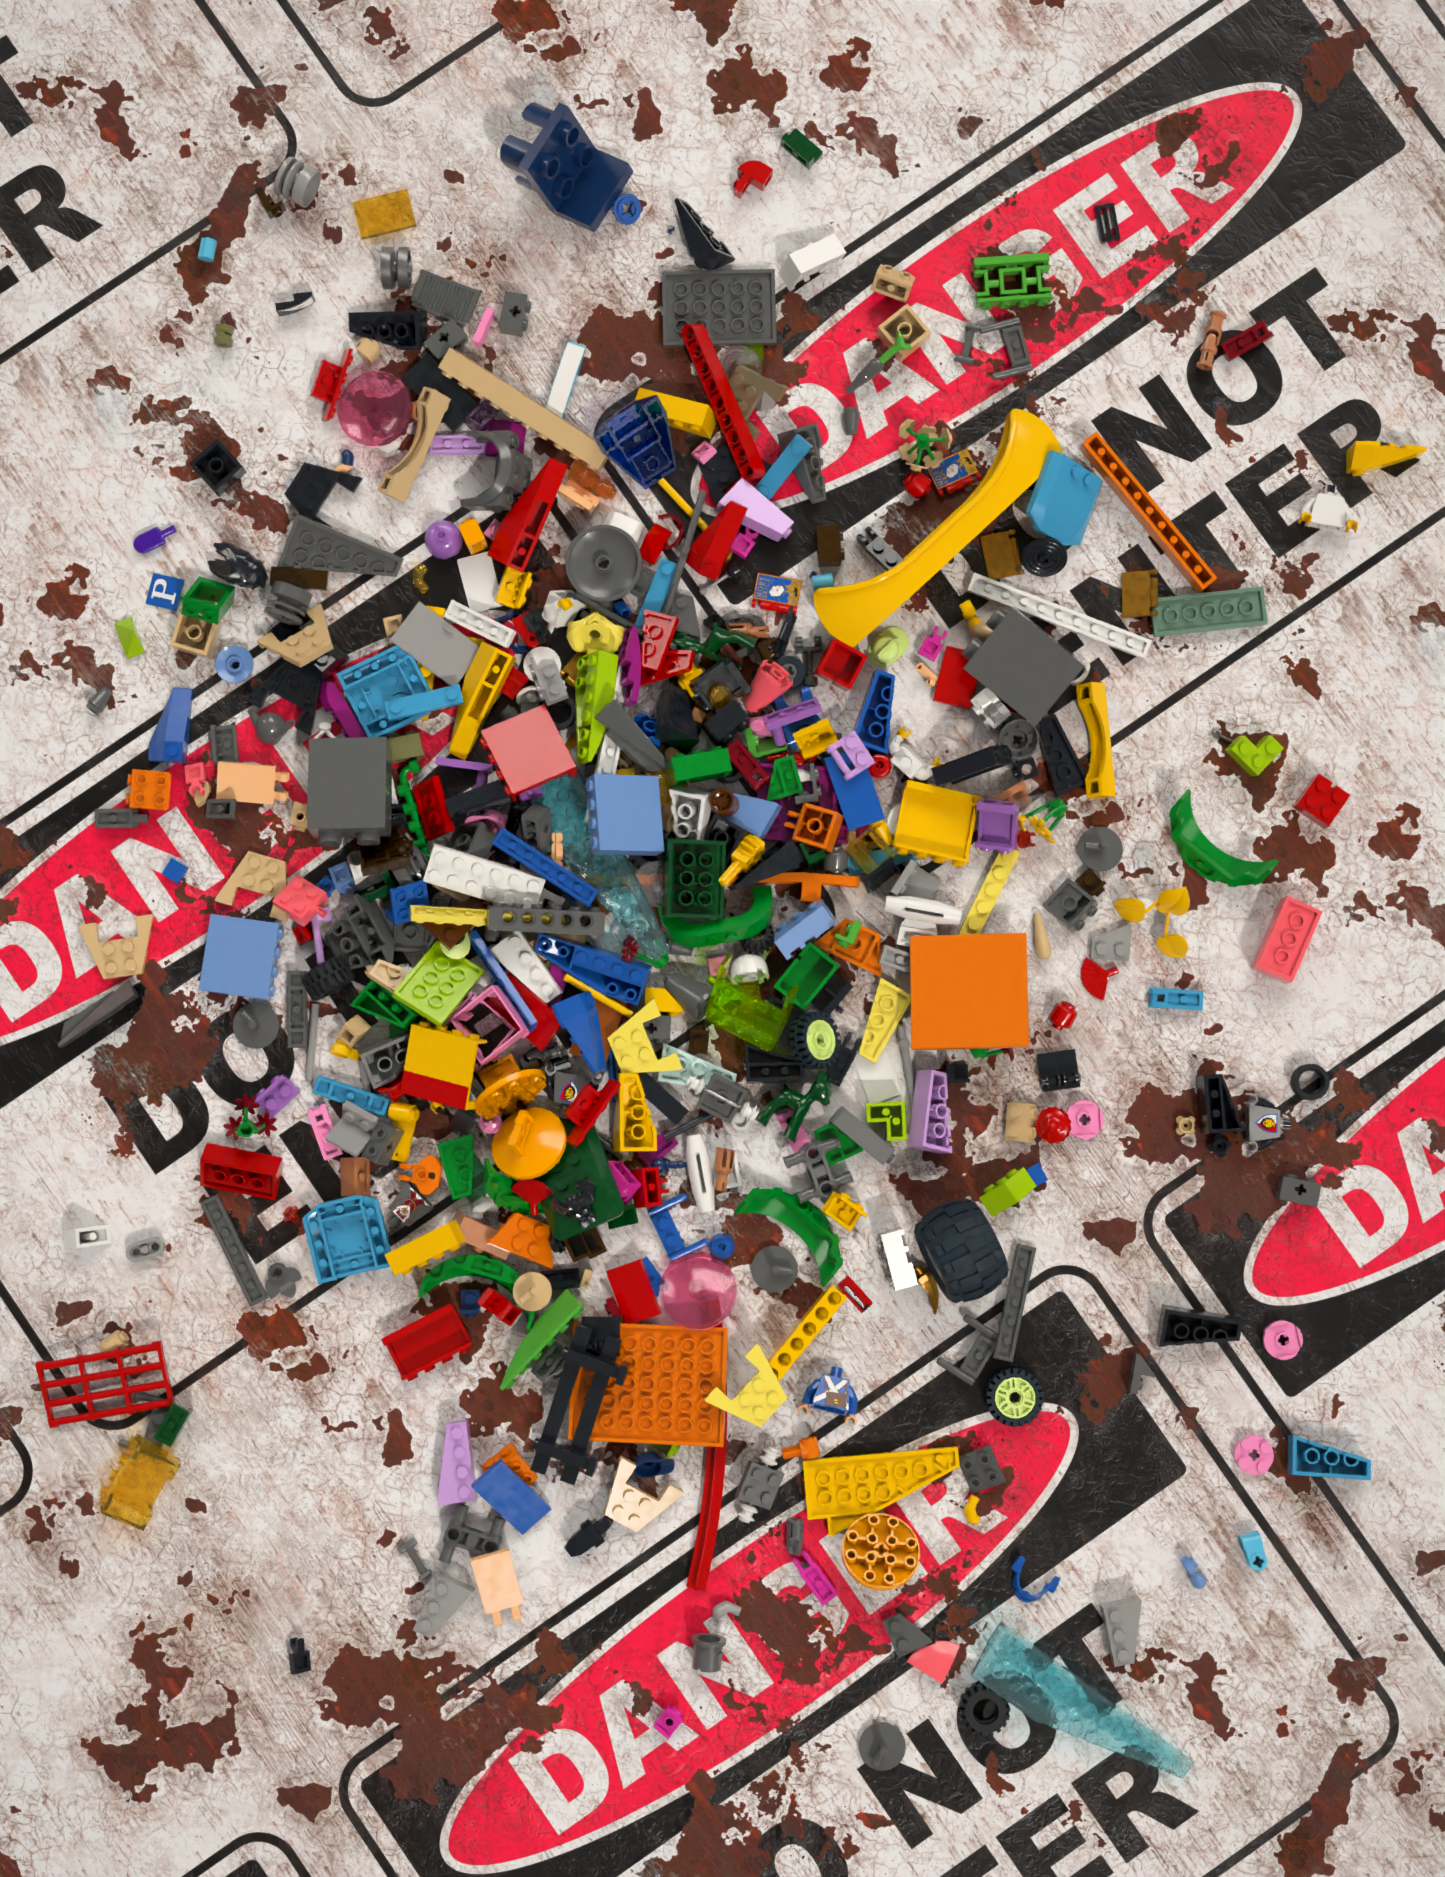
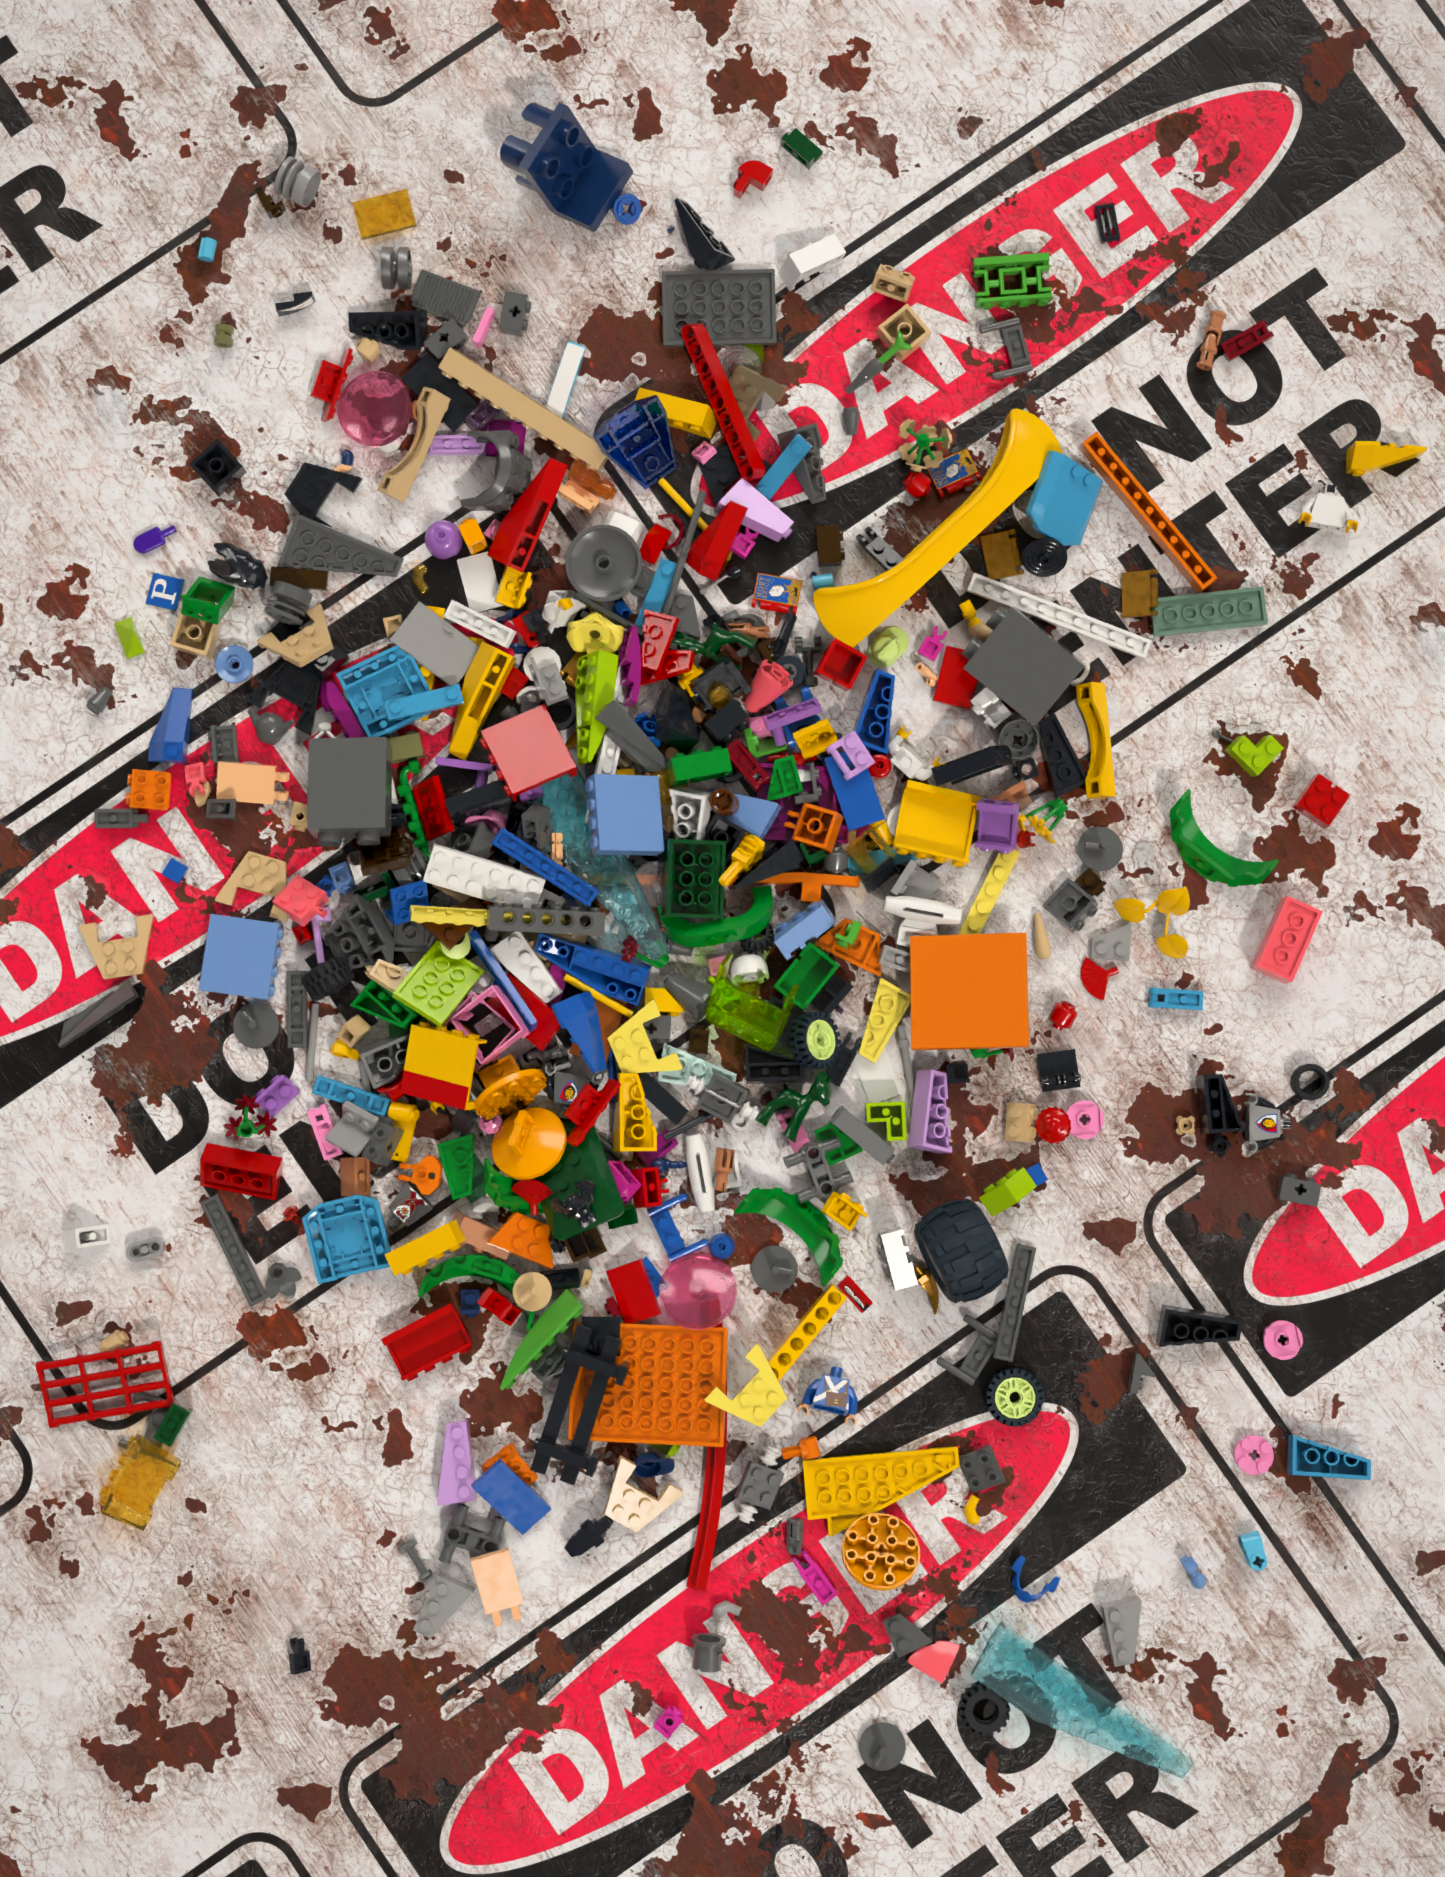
dark grey piece [954,324,979,366] -> none

